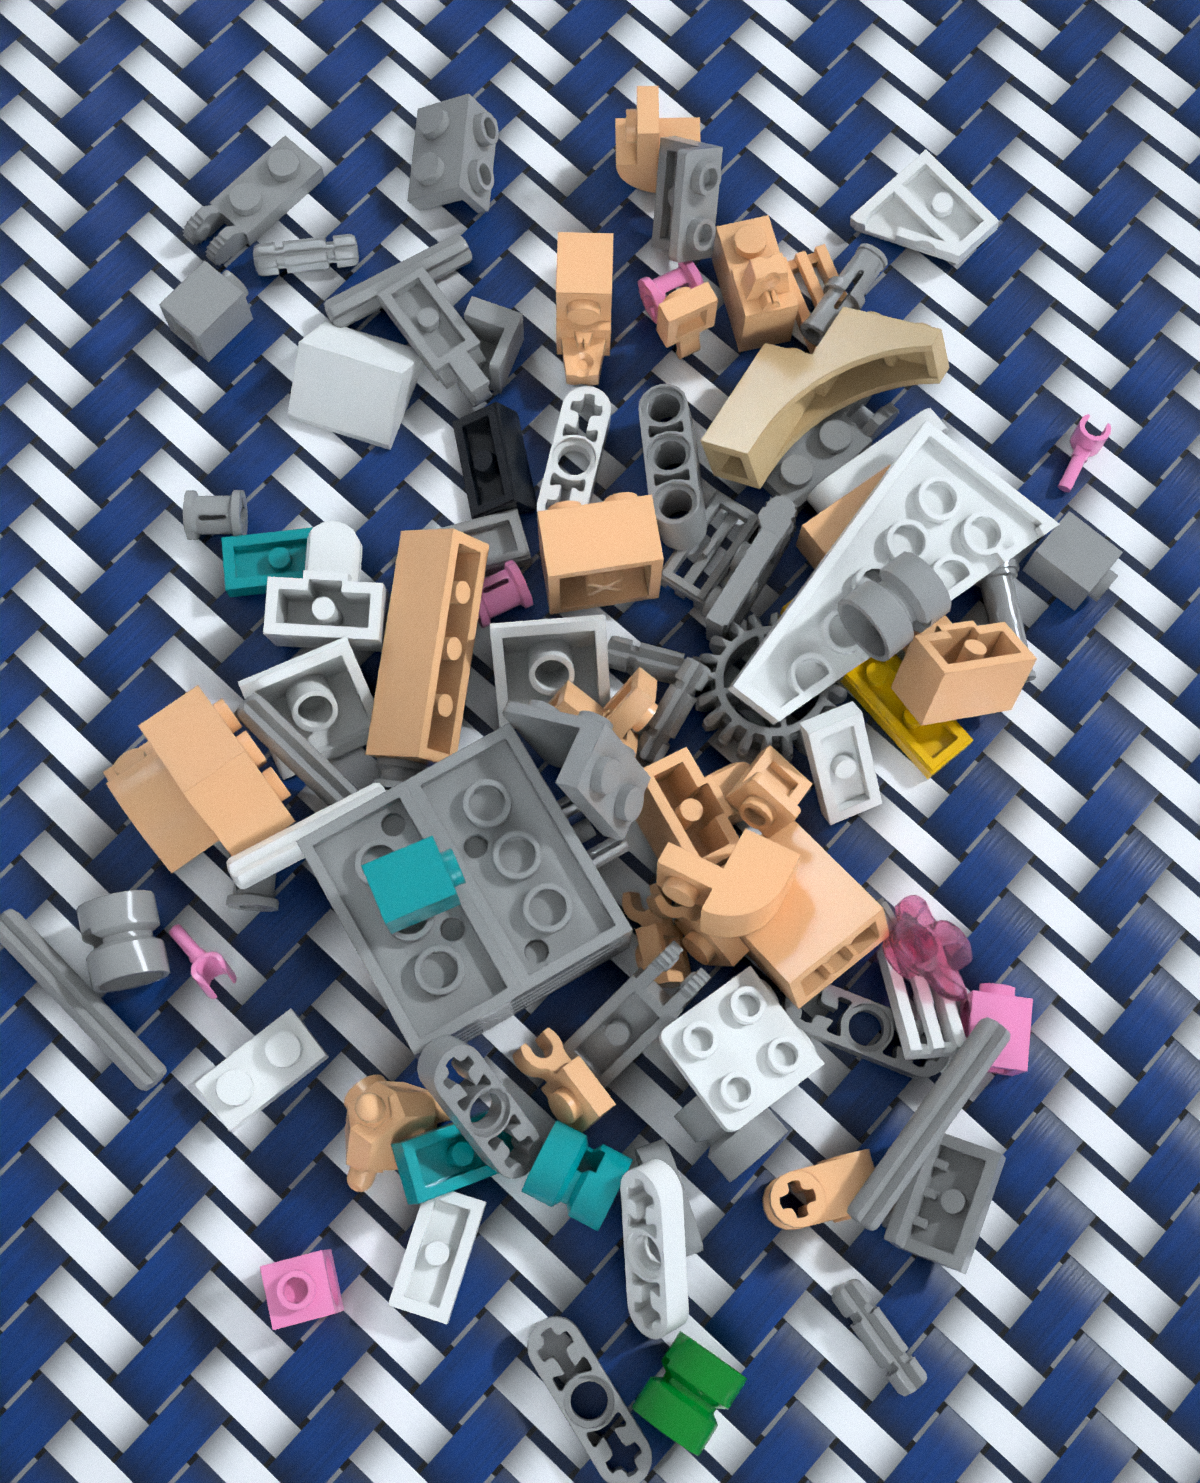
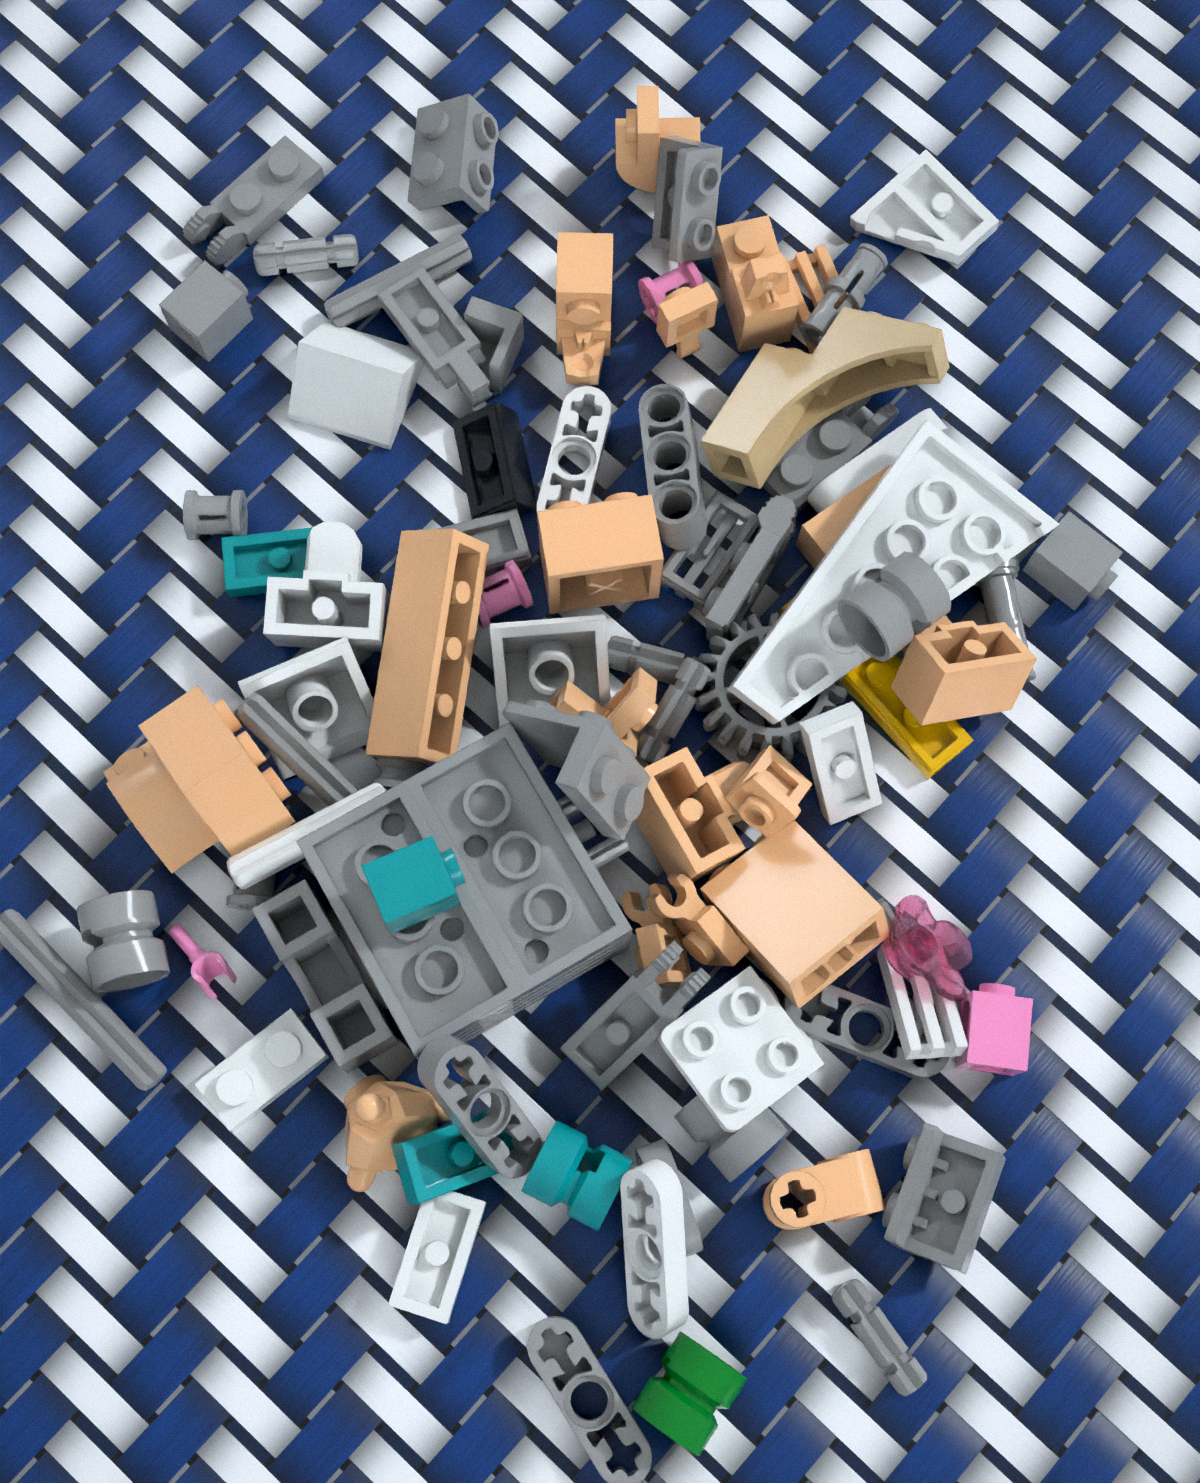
bright pink brick [260,1249,344,1330] -> none
light nougat plate [512,1028,616,1133] -> none
light nougat brick [656,828,801,938] -> none
light grey axle [847,1017,1011,1231] -> none
bright pink hand [1058,414,1111,493] -> none
none -> light grey arch [252,879,400,1073]

